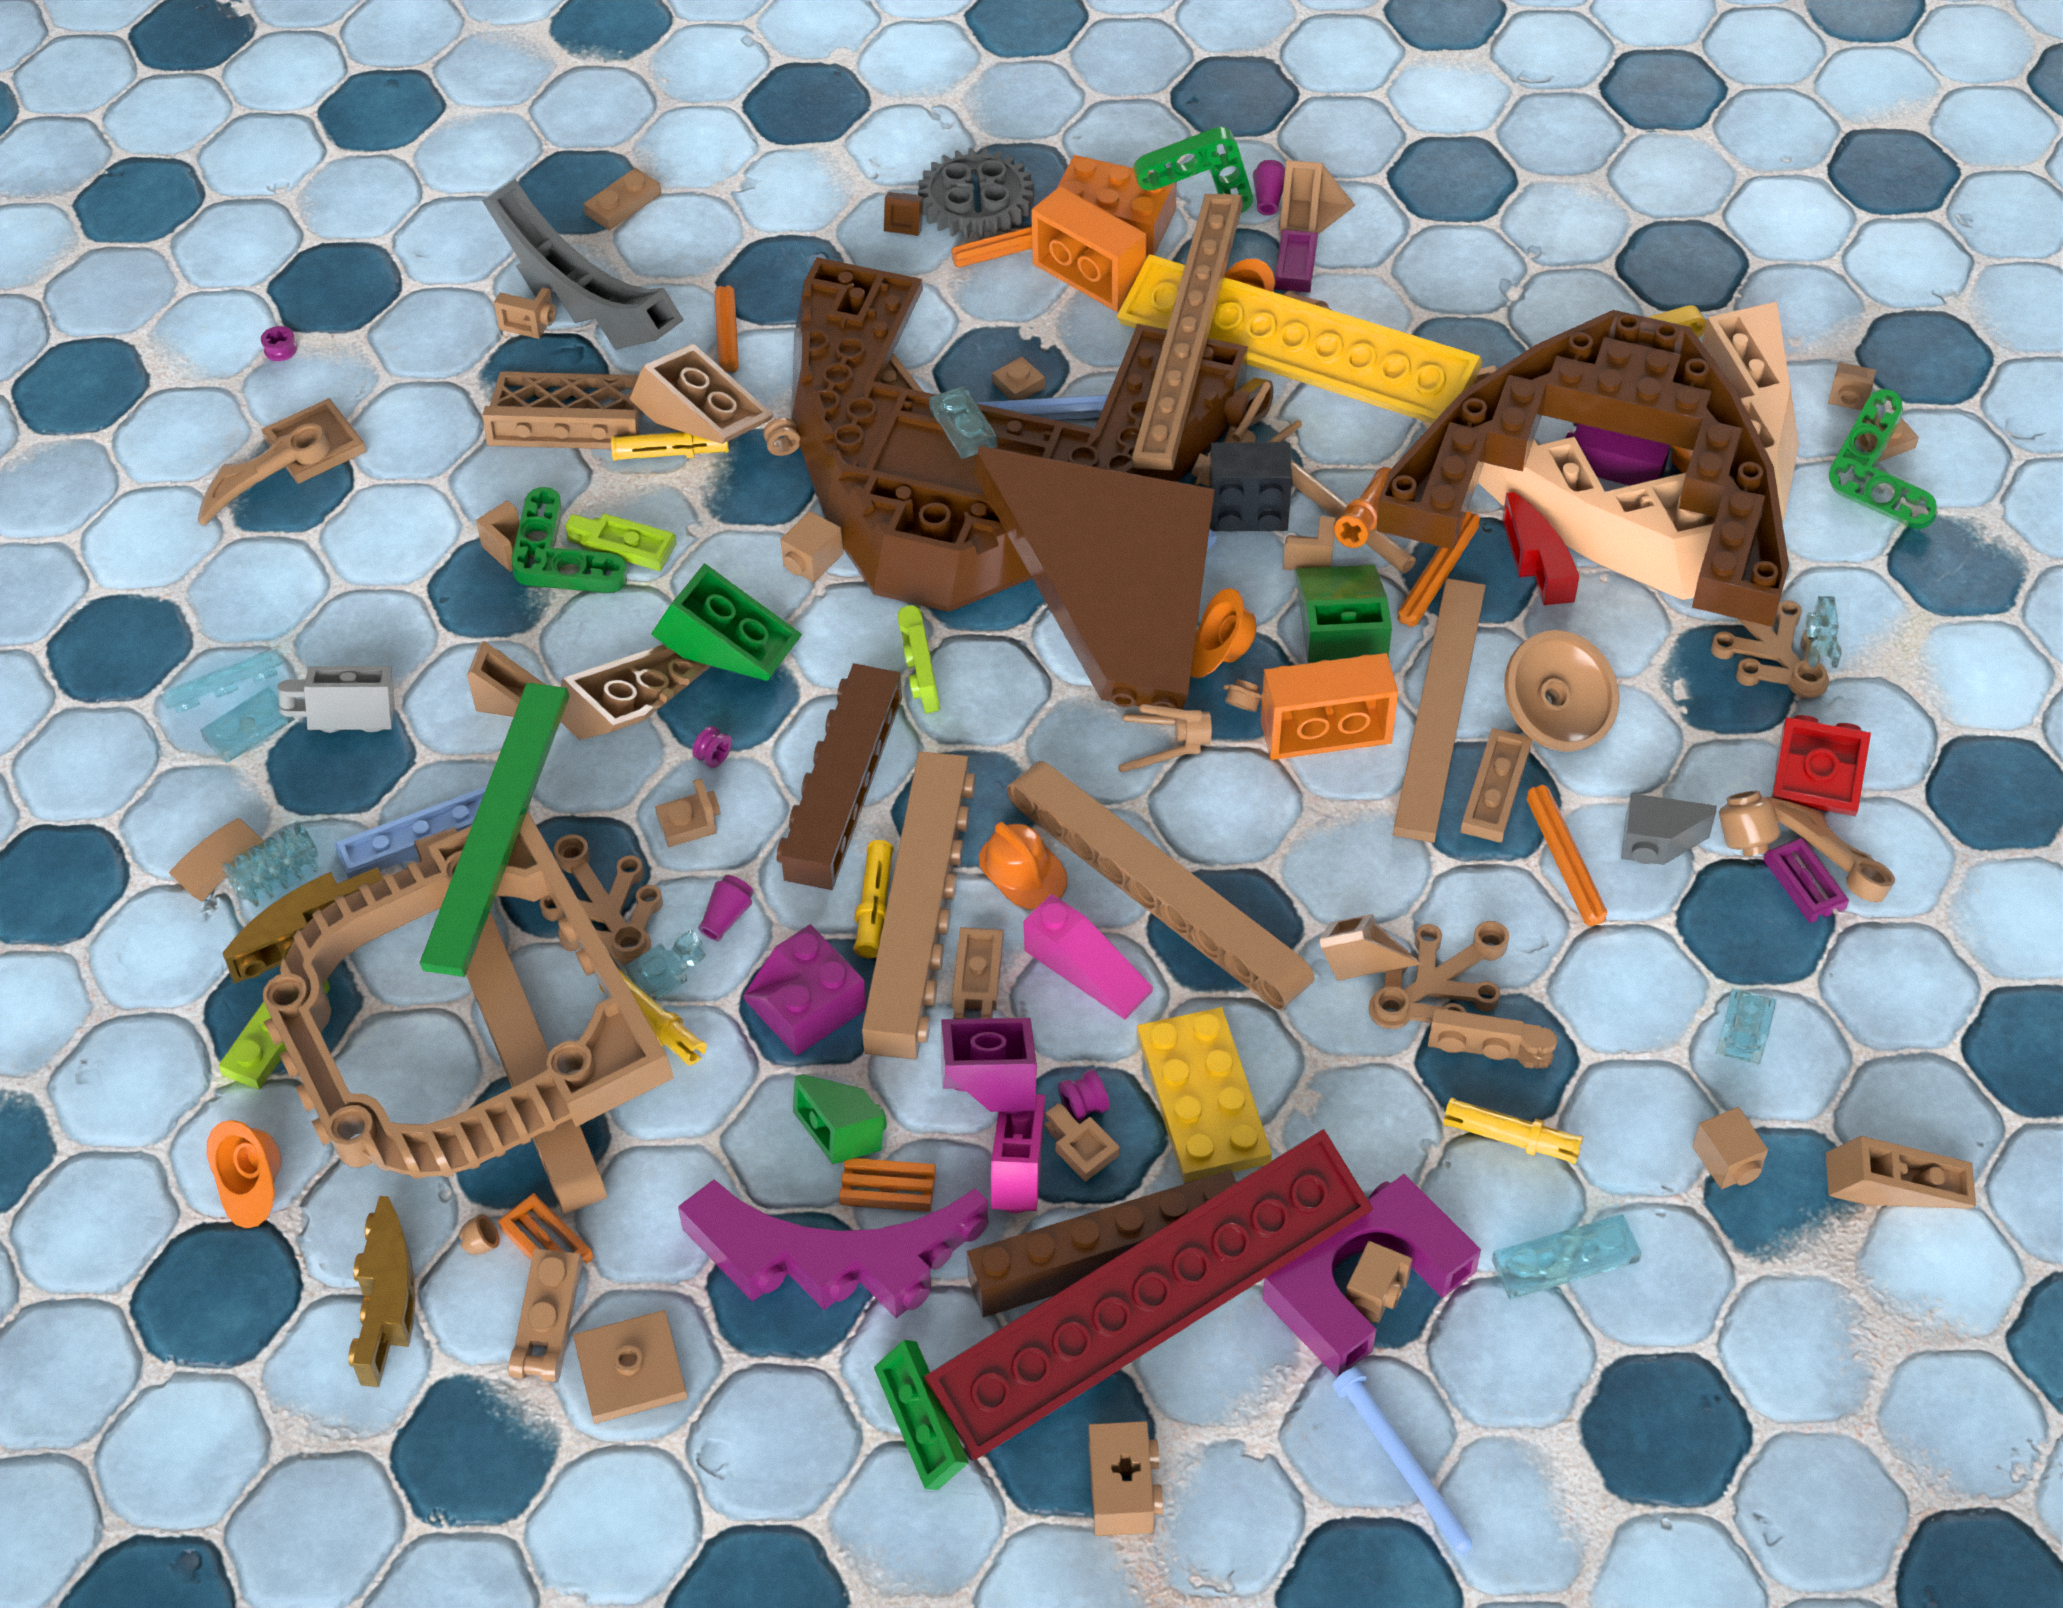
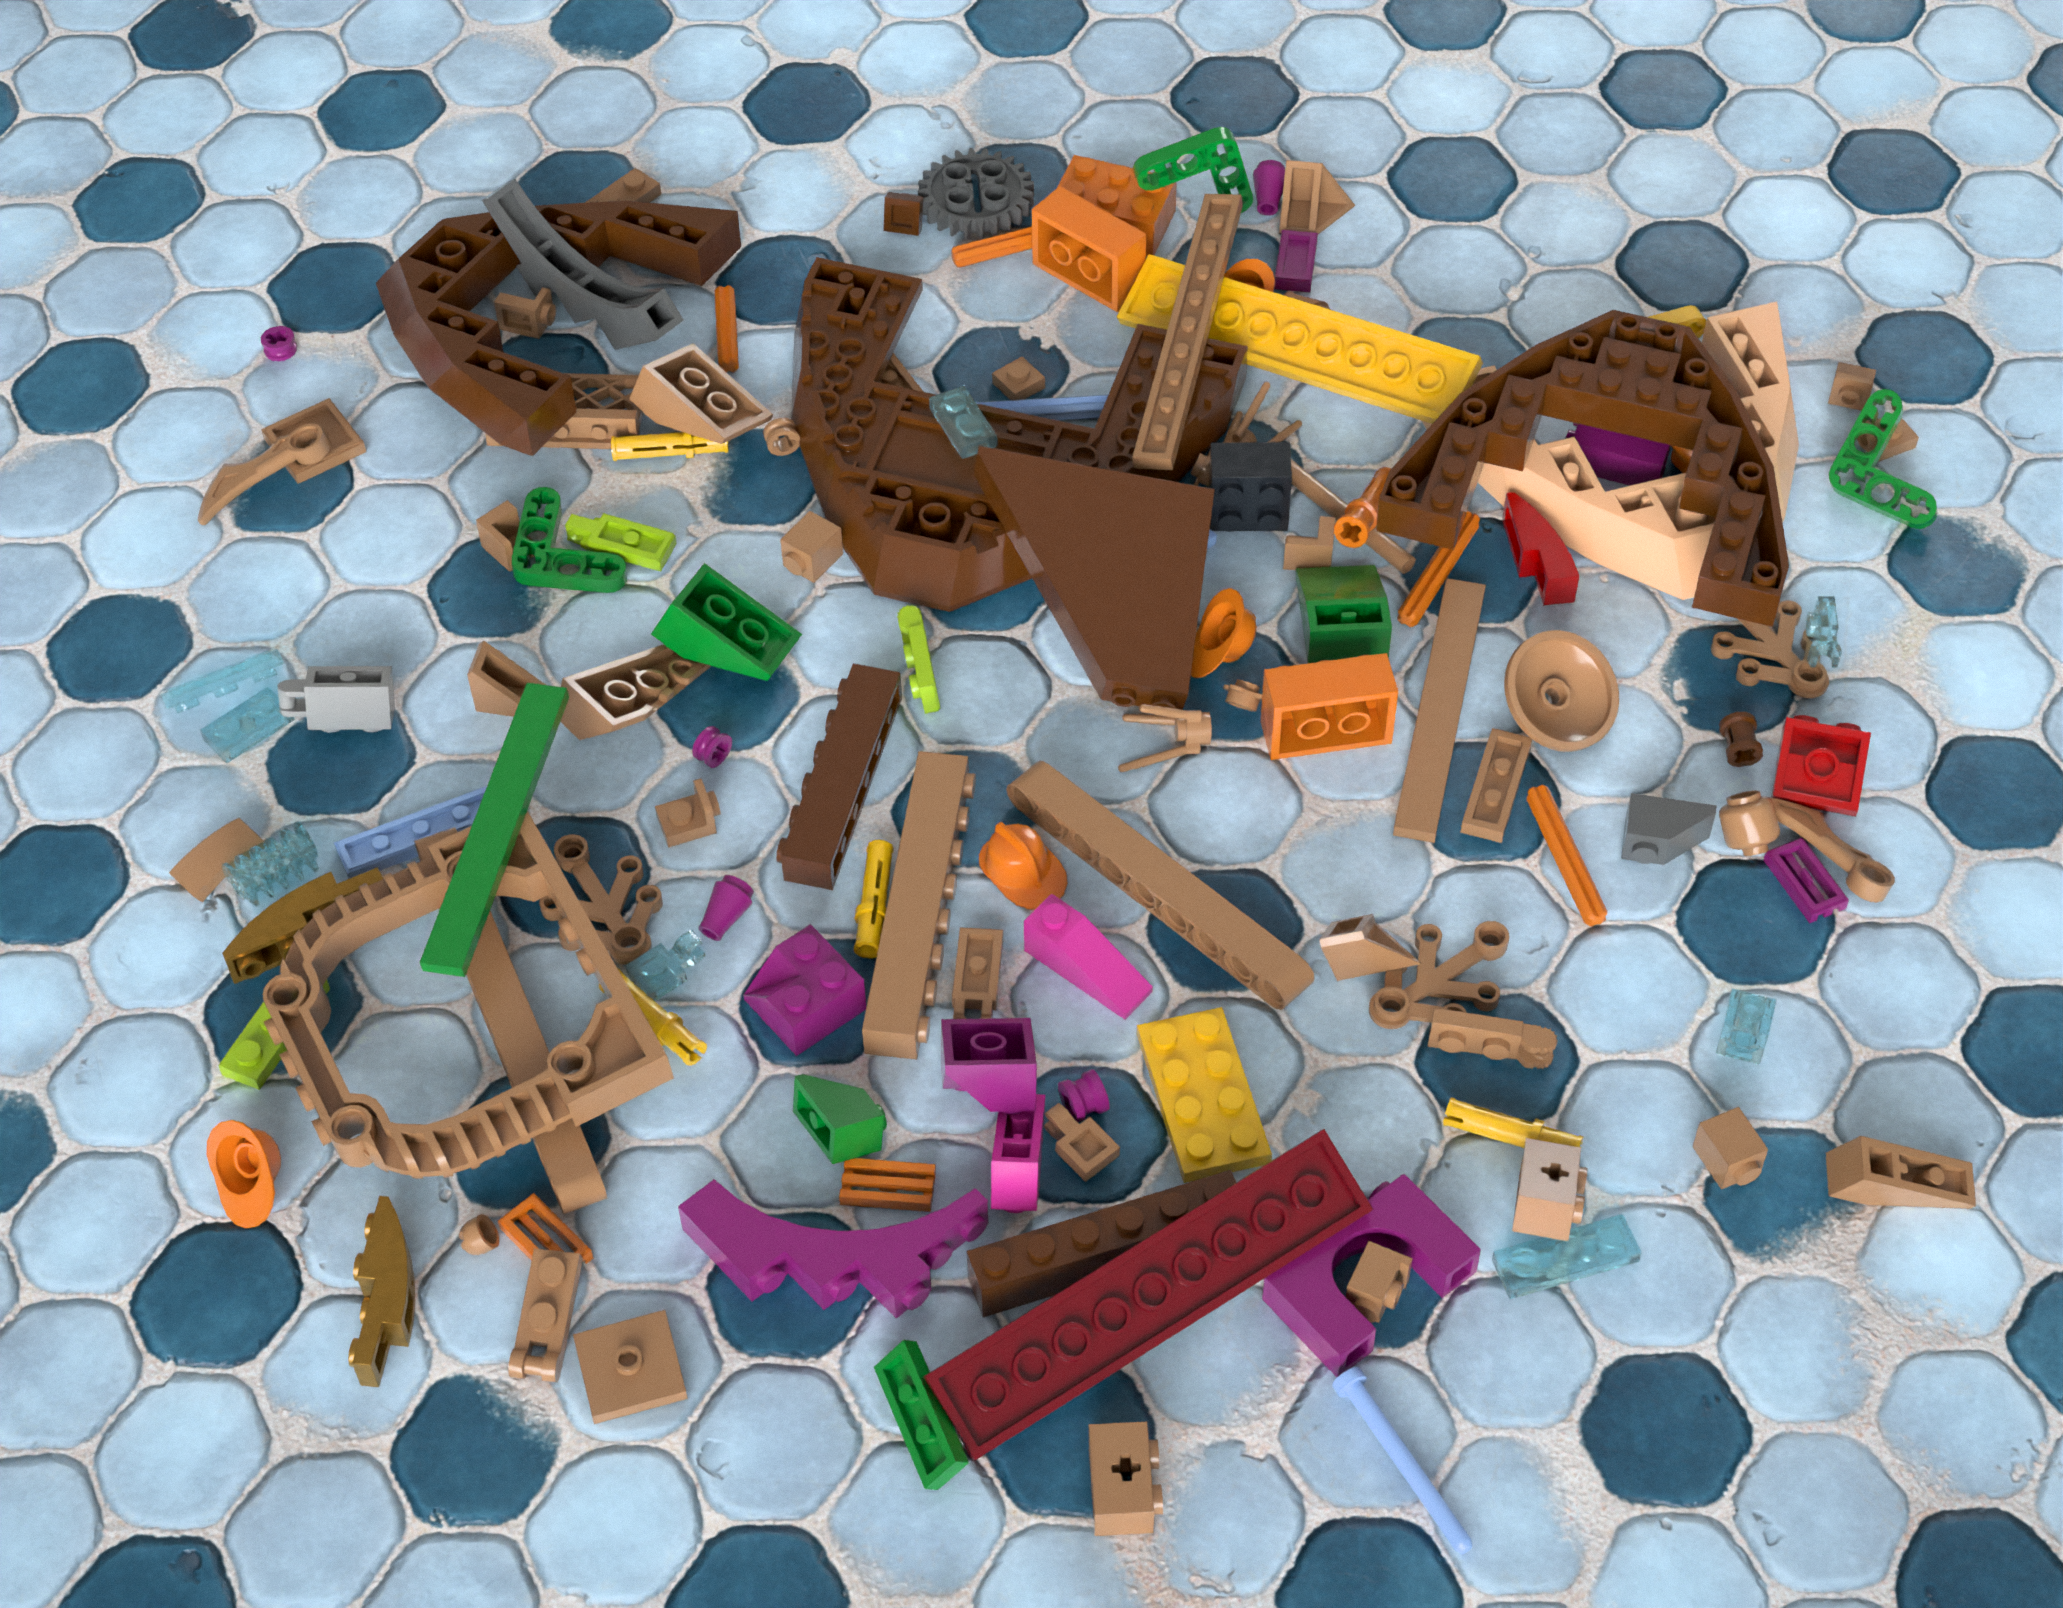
reddish brown plate [1224,377,1274,429] -> none
none -> reddish brown piece [376,200,741,456]
none -> brick [1512,1138,1588,1241]
none -> reddish brown bush [1719,712,1763,767]

